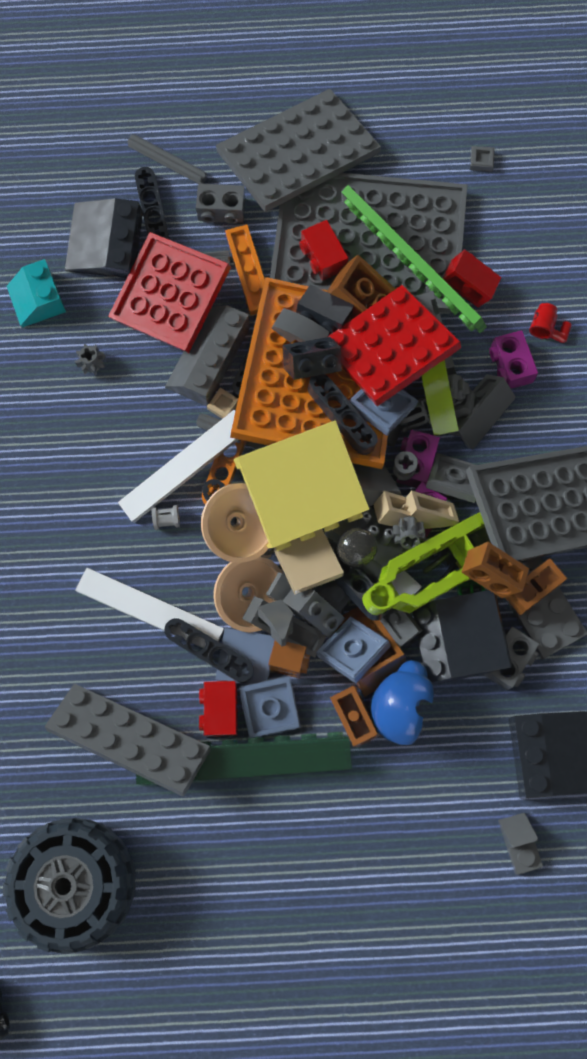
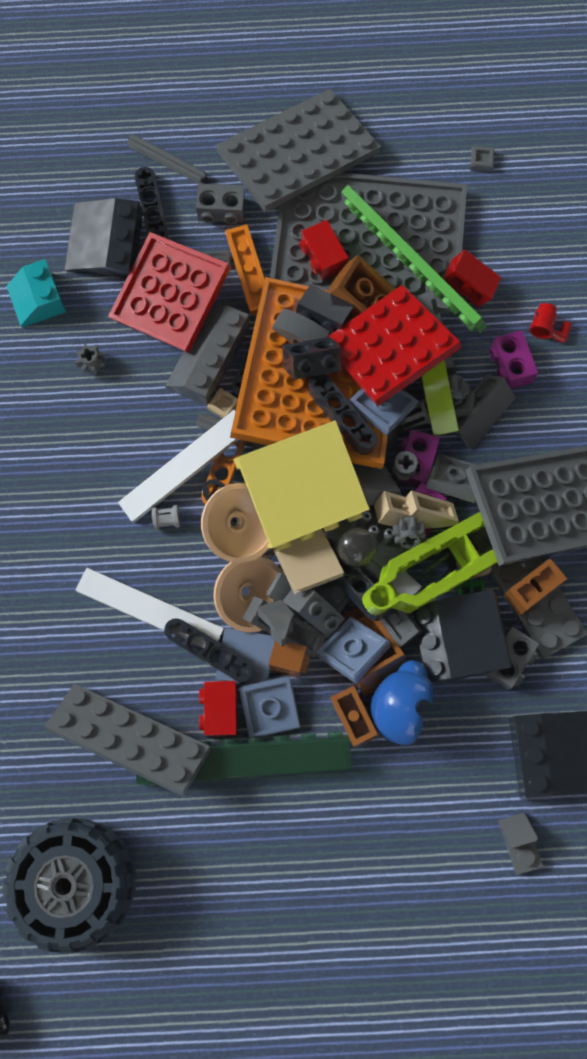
dark orange brick [461,542,529,598] -> none

